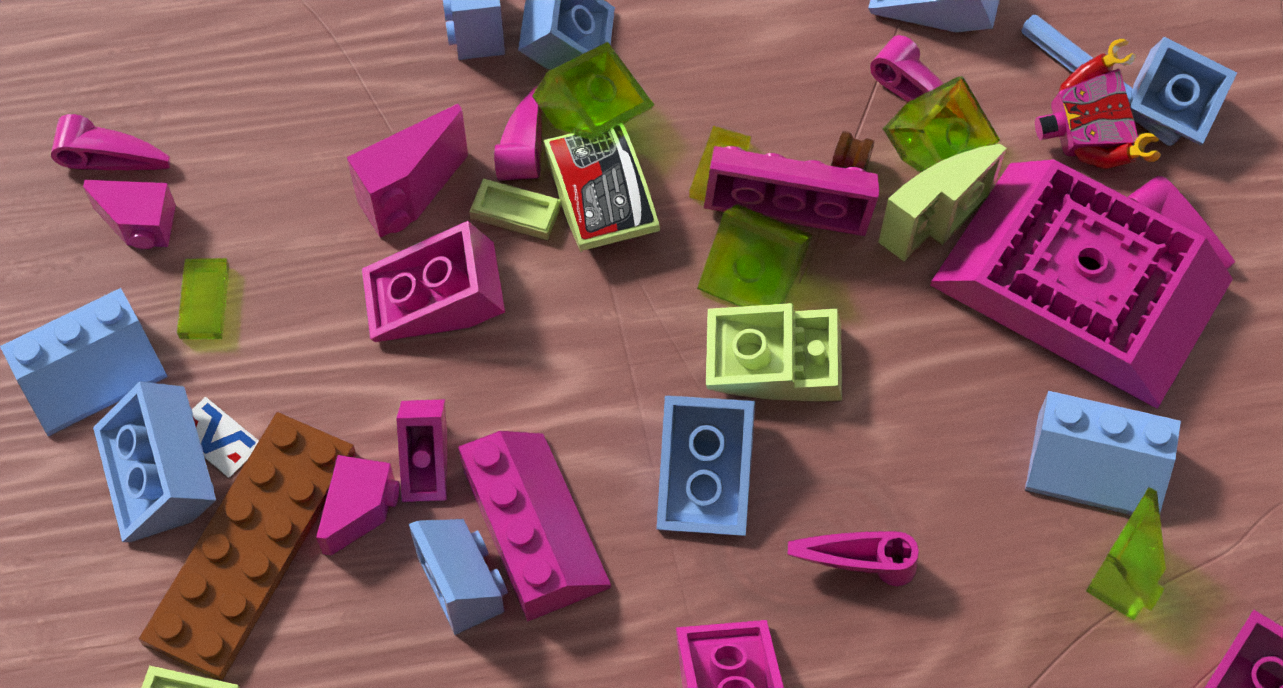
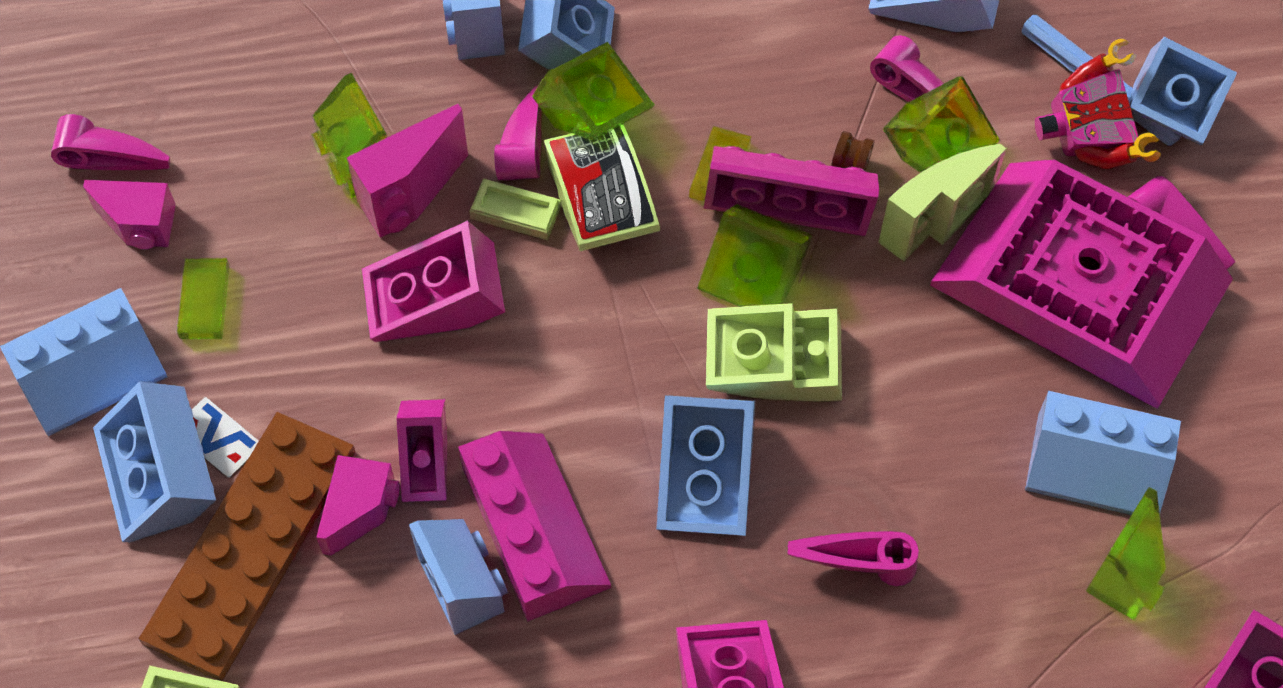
none -> clear neon green slope [311,73,387,198]

